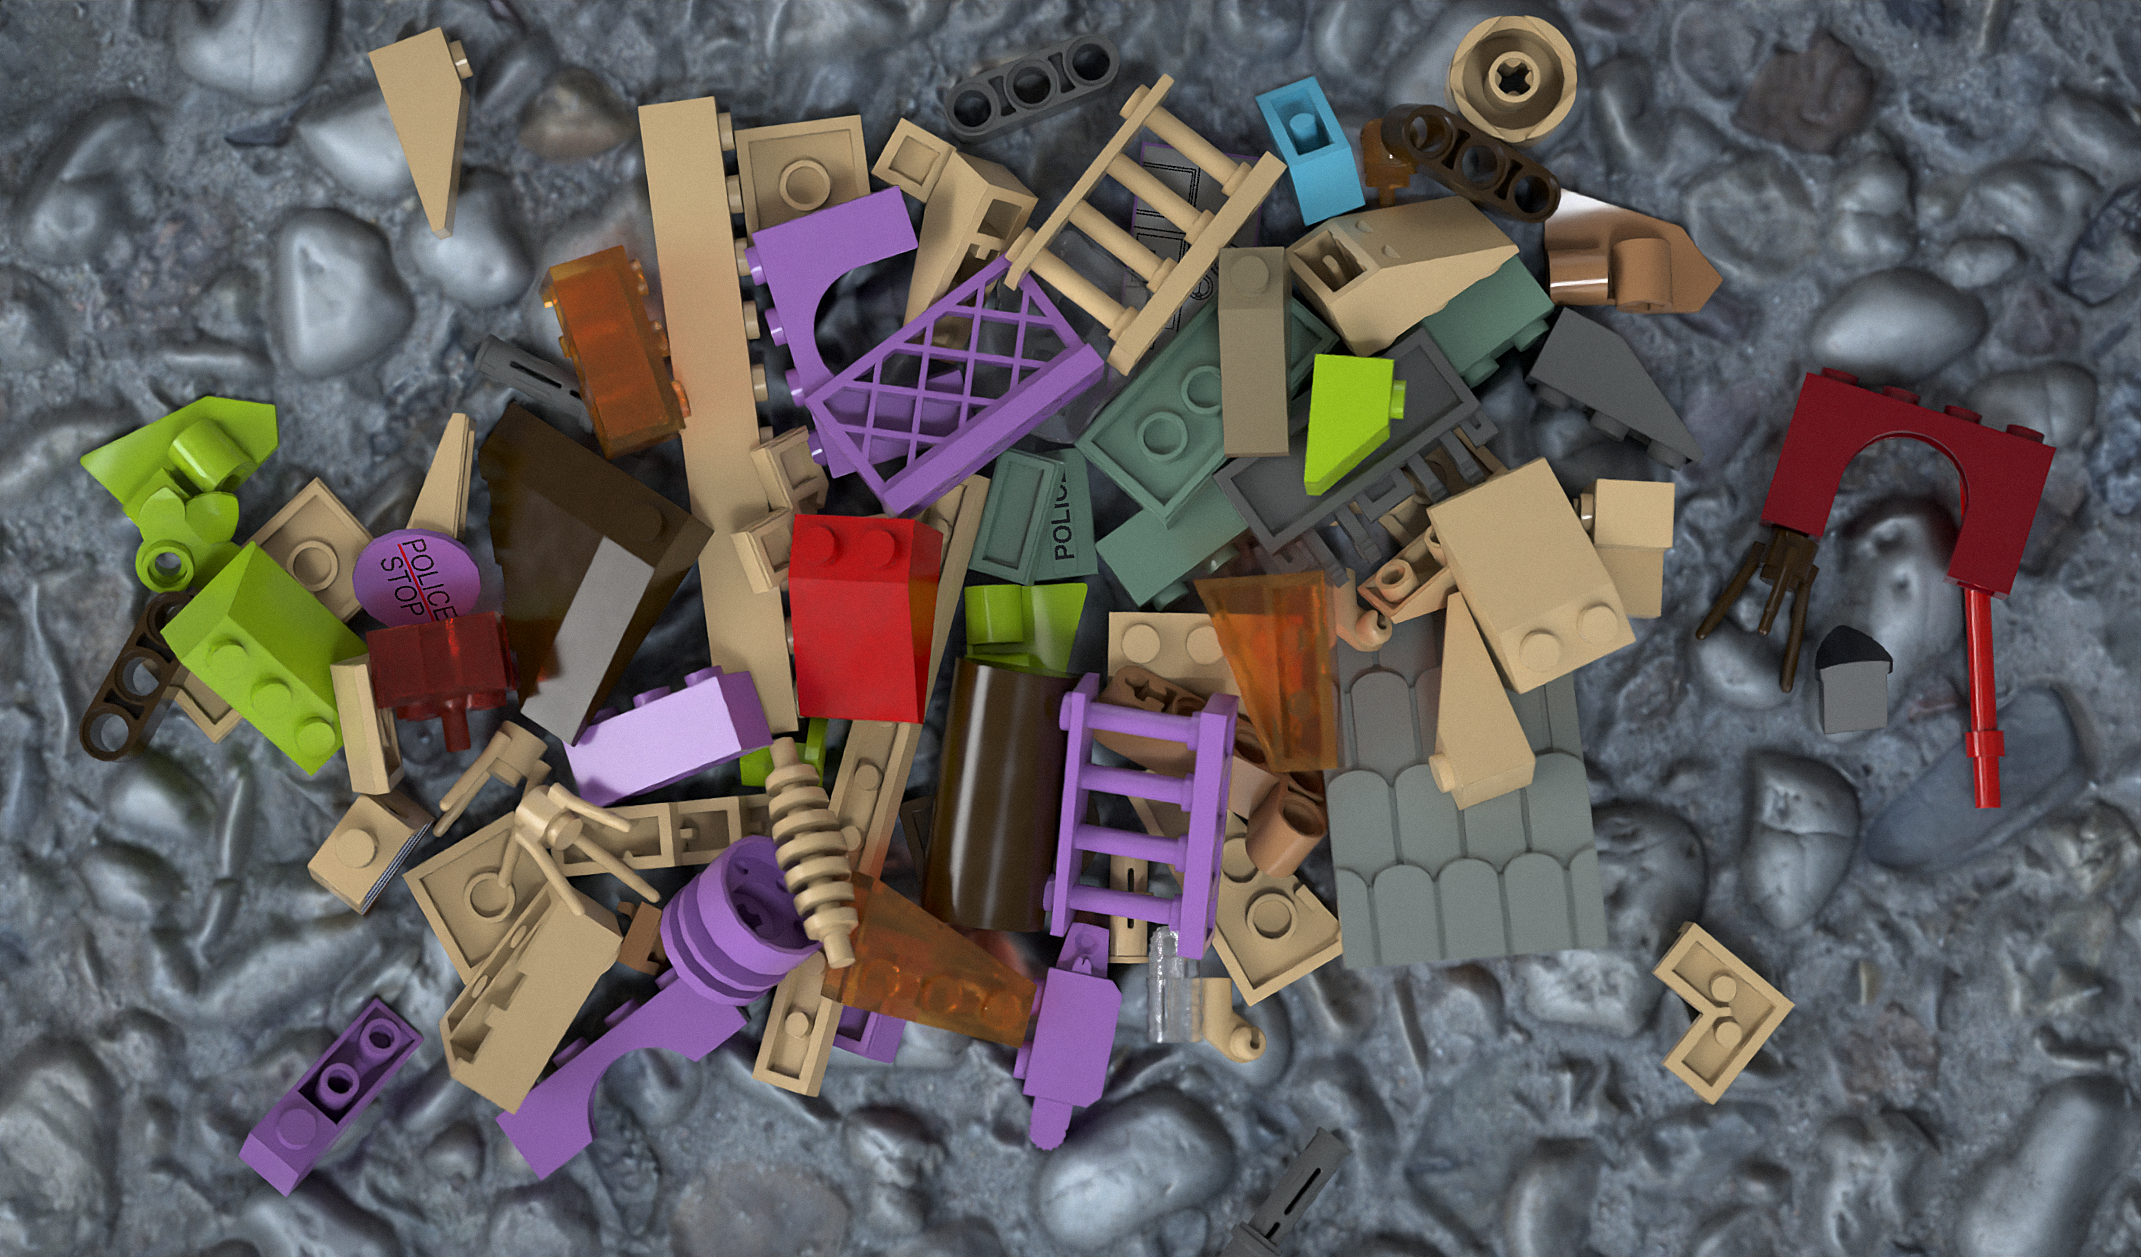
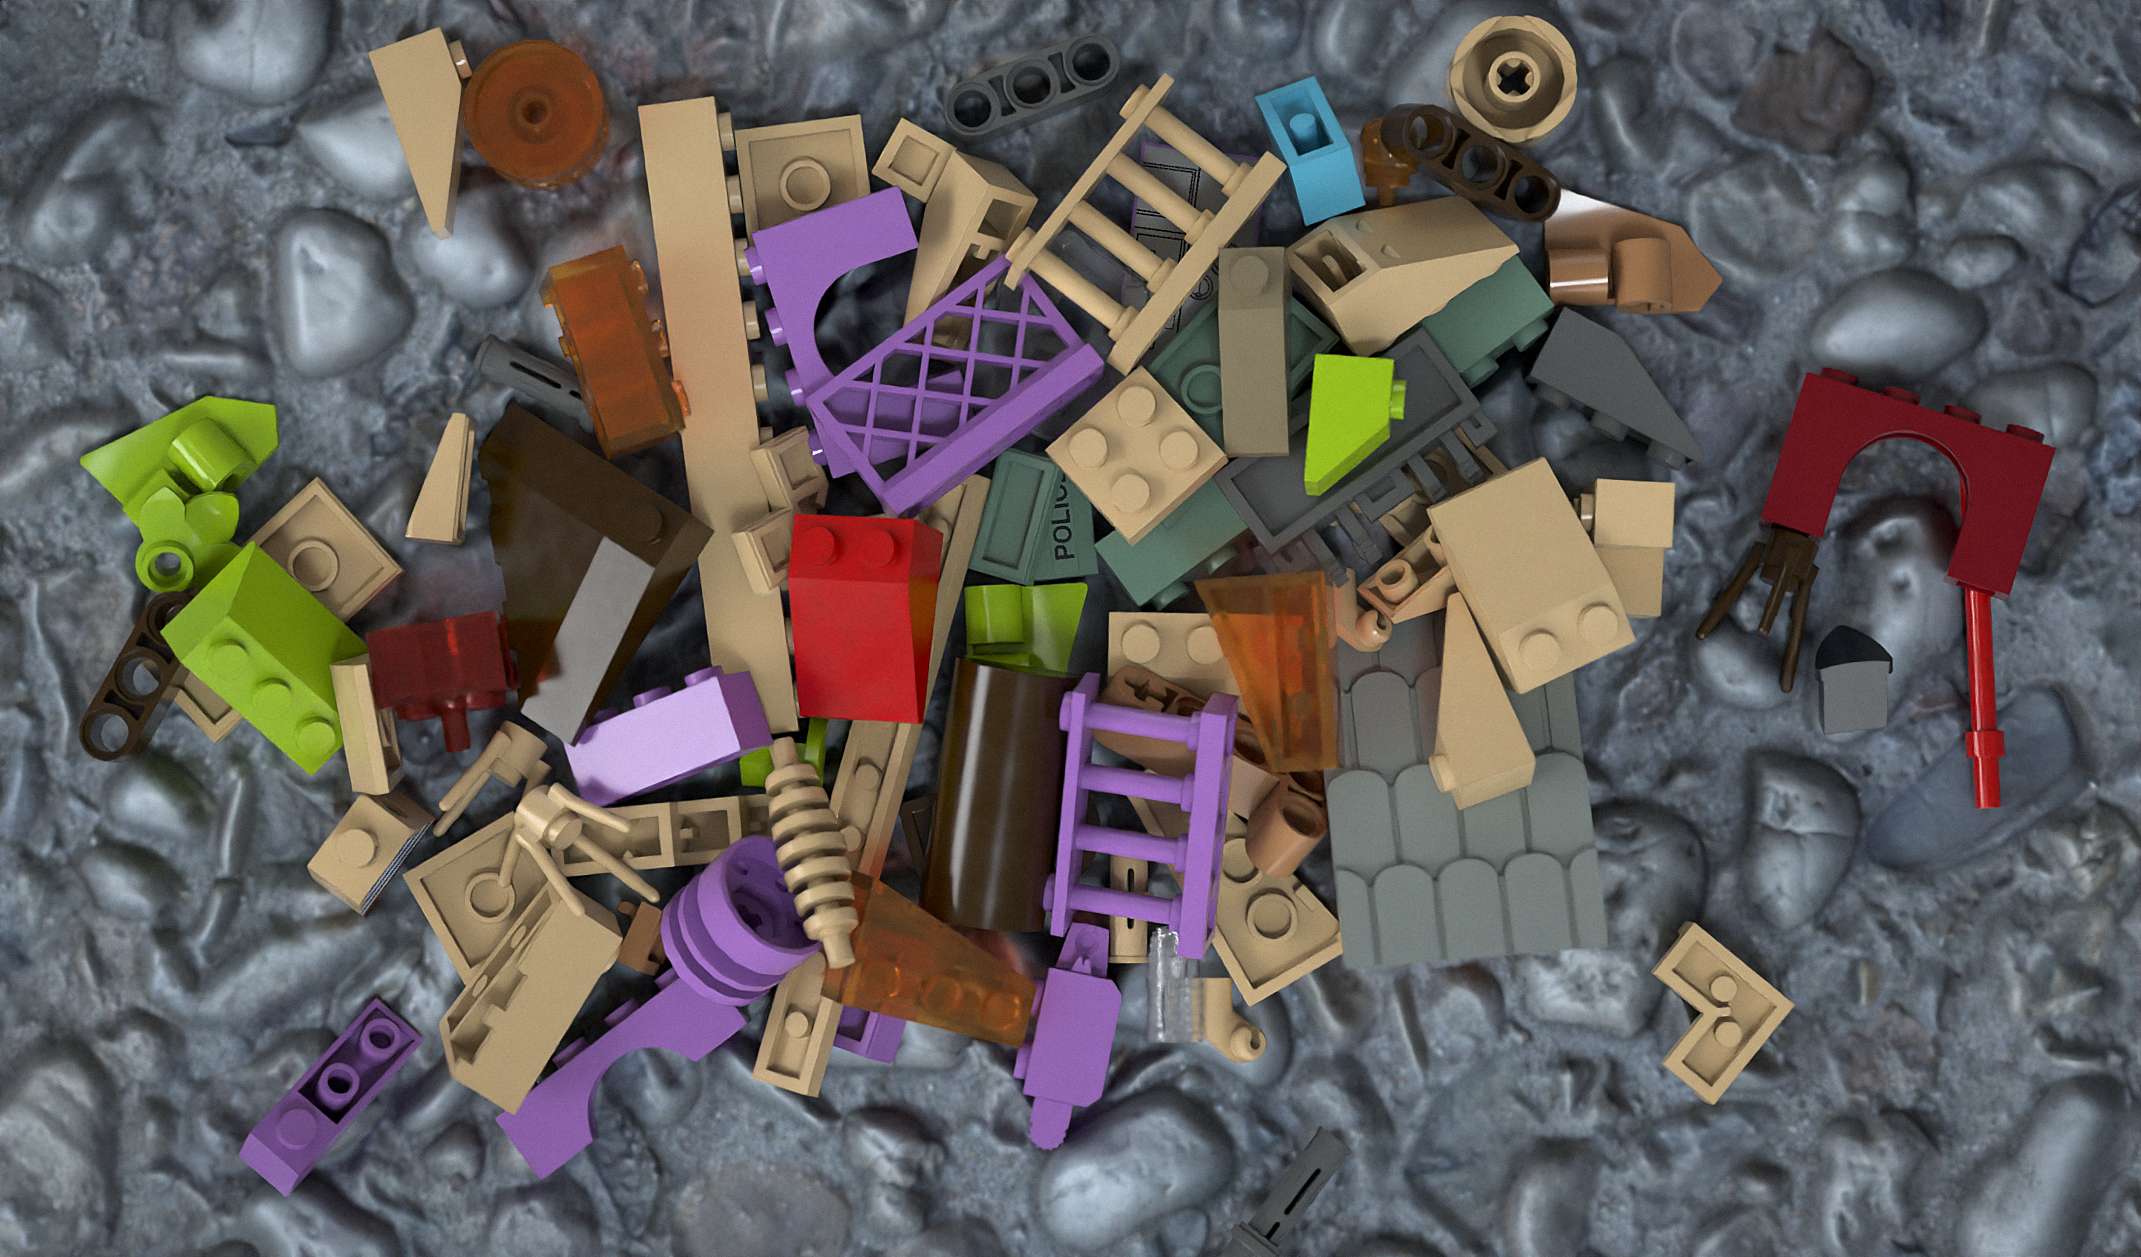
medium lavender piece [352,528,481,632] -> none
none -> clear orange wheel [463,39,612,191]
none -> tan plate [1045,365,1229,547]

